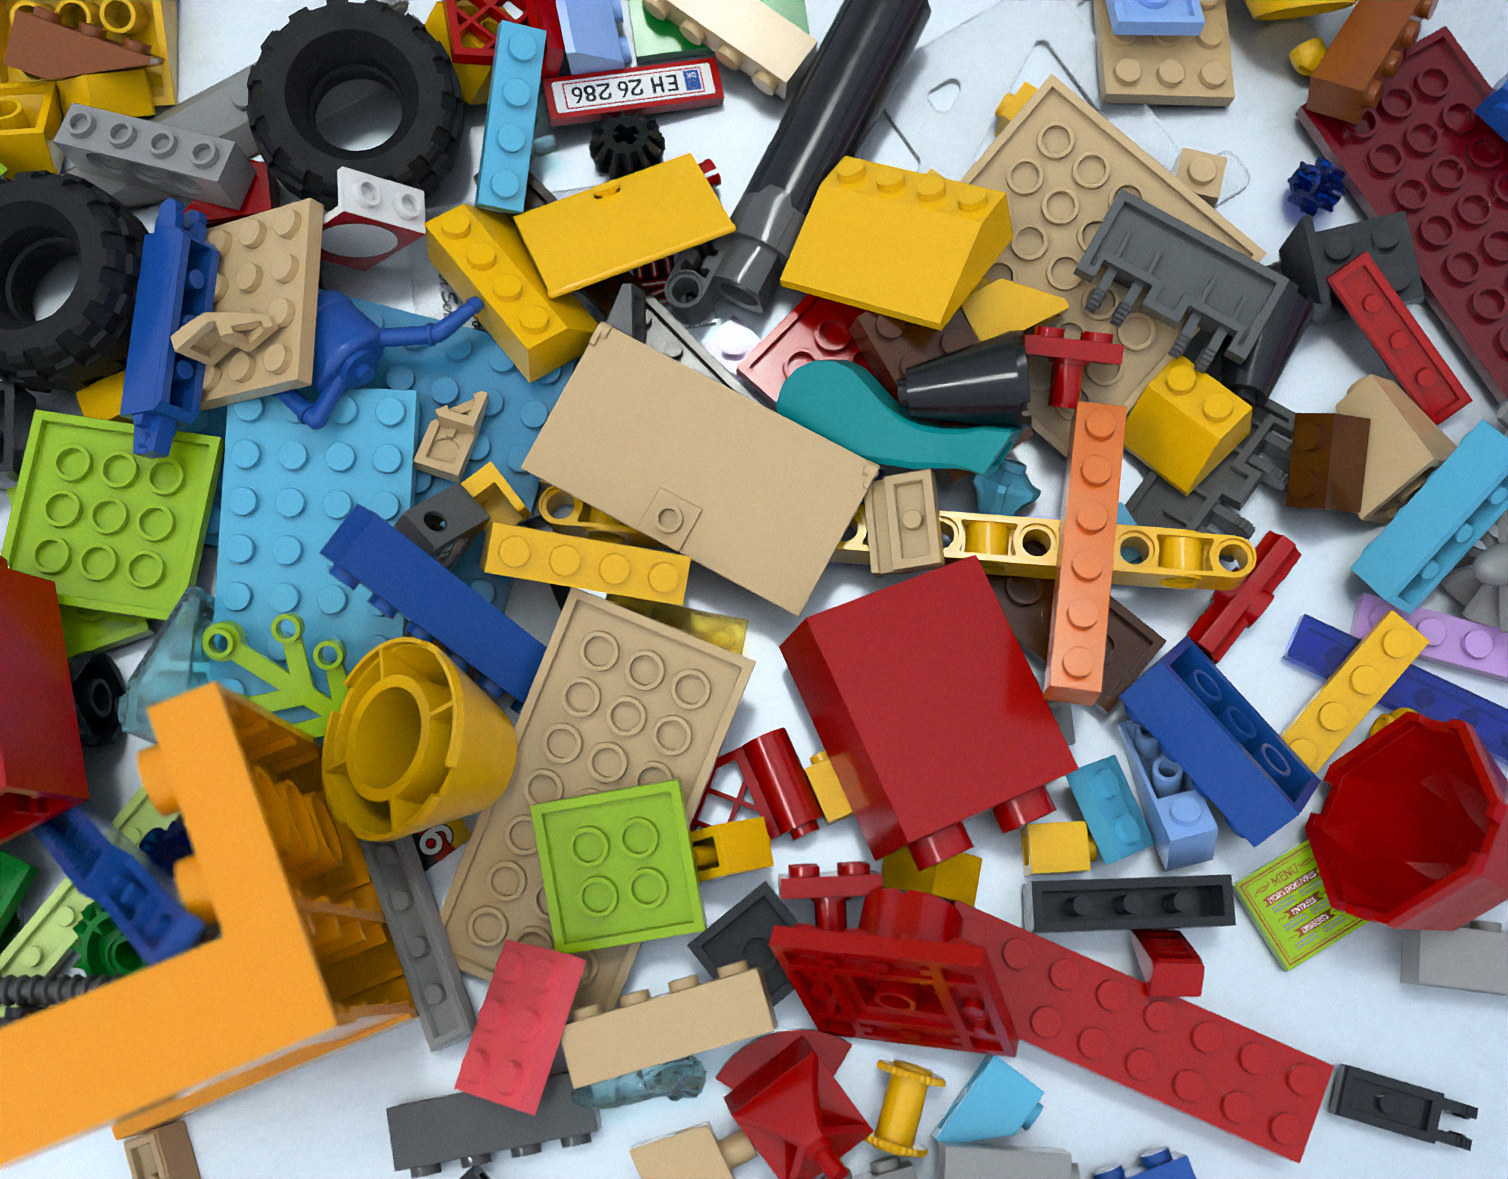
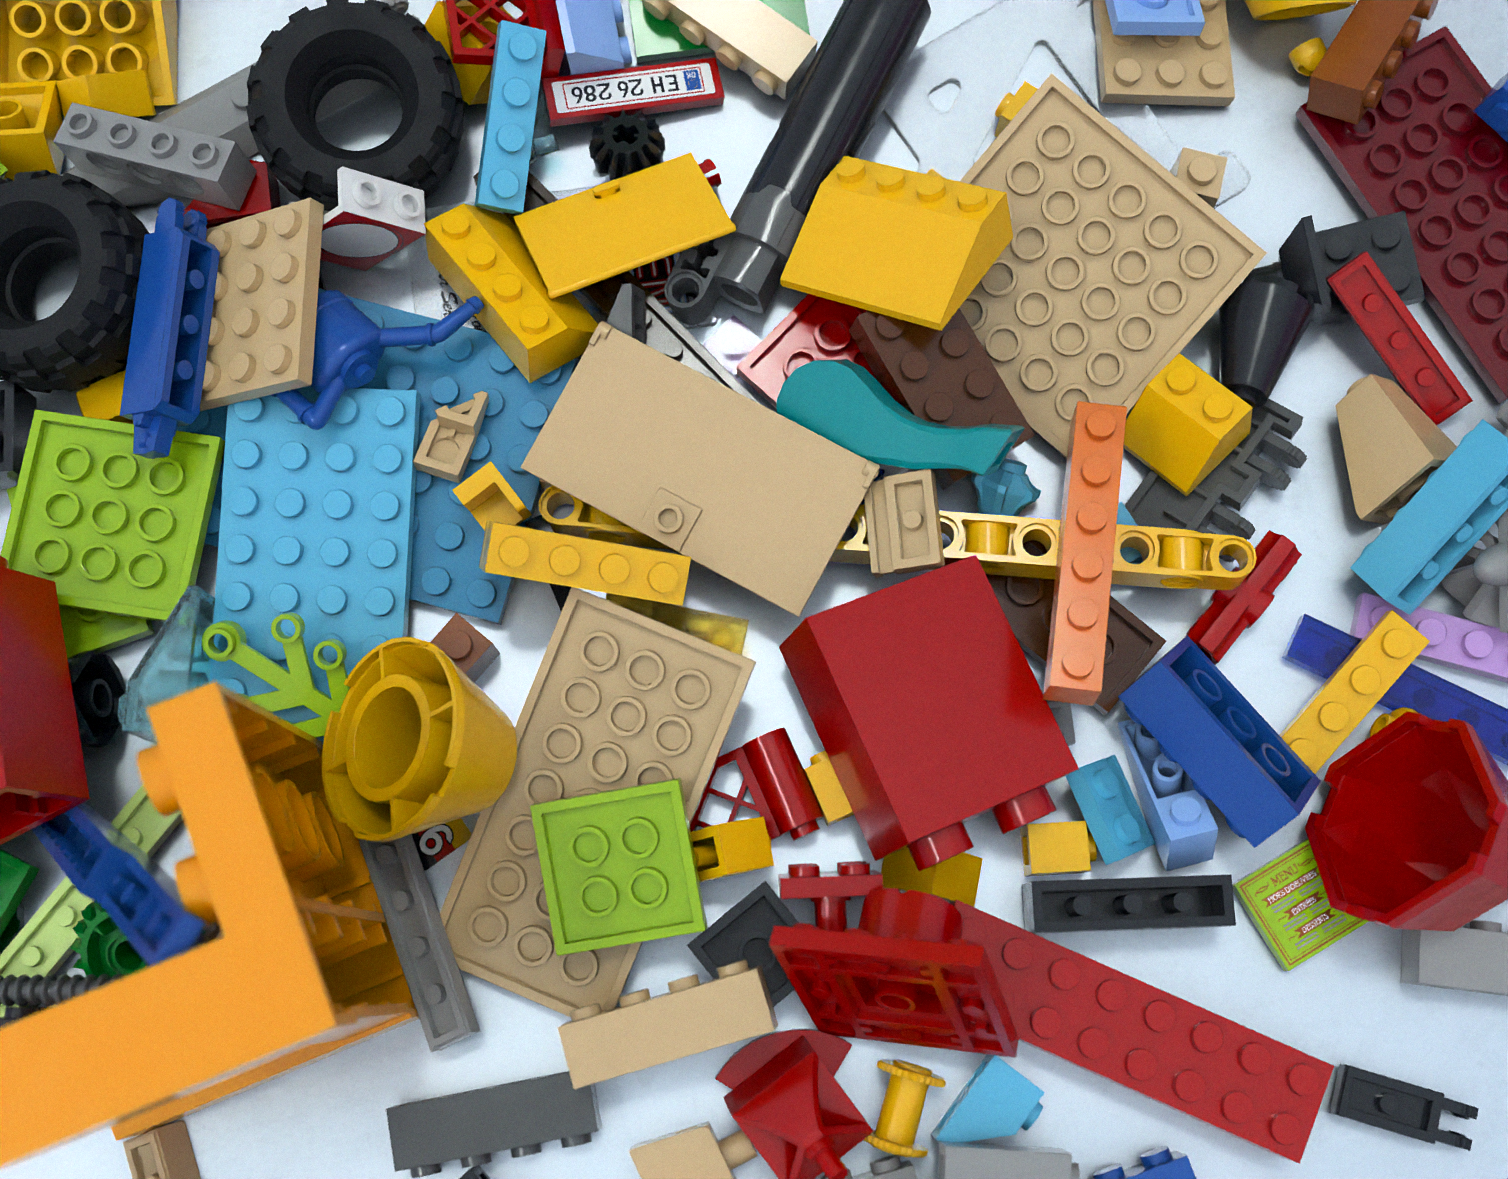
dark orange slope [4,5,165,80] -> none
clear blue gear [139,821,196,878] -> none
tan slope [170,312,278,367] -> none
blue brick [319,504,547,715] -> none
dark grey torso [393,482,491,572] -> none
coral plate [454,939,586,1115] -> none
clear light blue piece [570,1055,706,1109] -> none
black cone [897,330,1032,429] -> none
yellow slope [959,277,1070,342] -> none
red plate [1021,326,1124,409] -> none
dark grey hinge [1073,189,1290,373] -> none
red slope [1130,930,1205,997] -> none
reddish brown brick [1286,413,1370,513] -> none
clear blue gear [1287,156,1346,217] -> none

